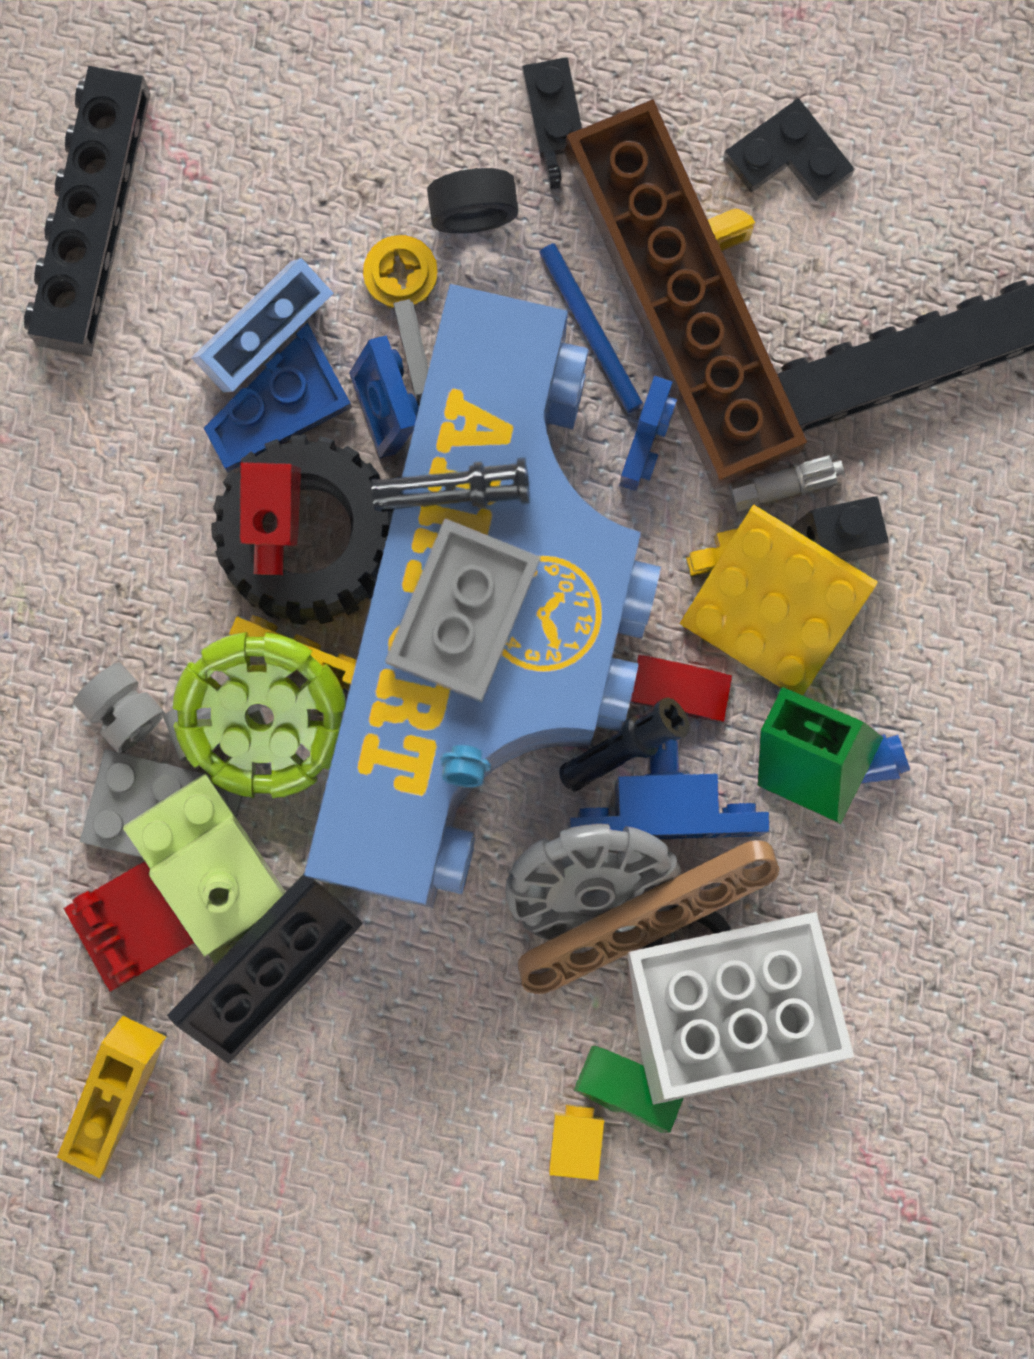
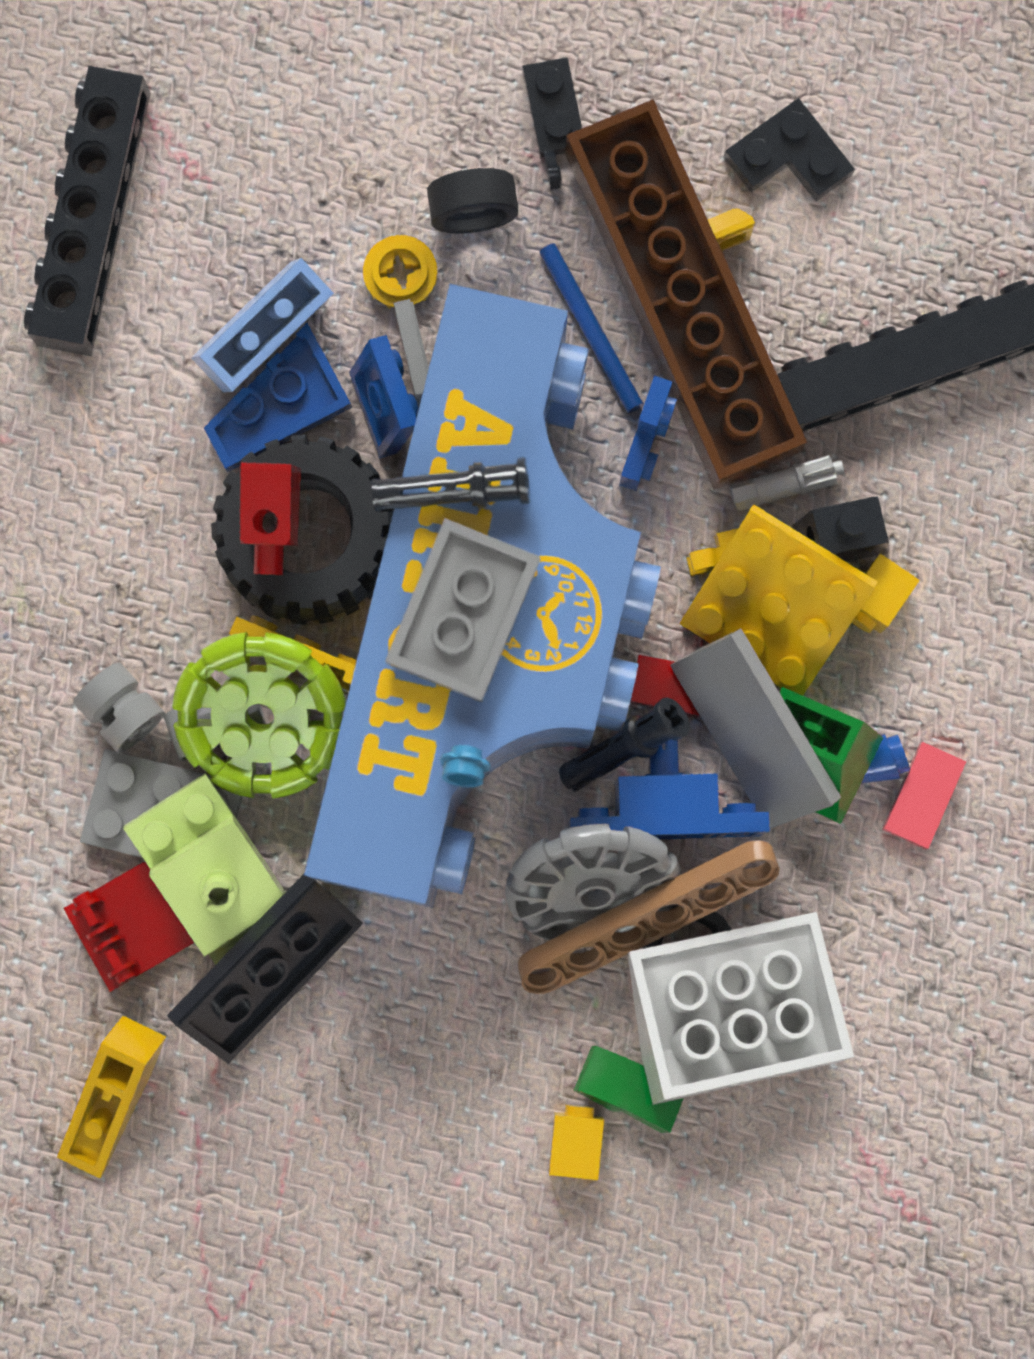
none -> light grey tile [670,629,842,829]
none -> yellow brick [852,553,920,634]
none -> coral tile [882,742,966,850]

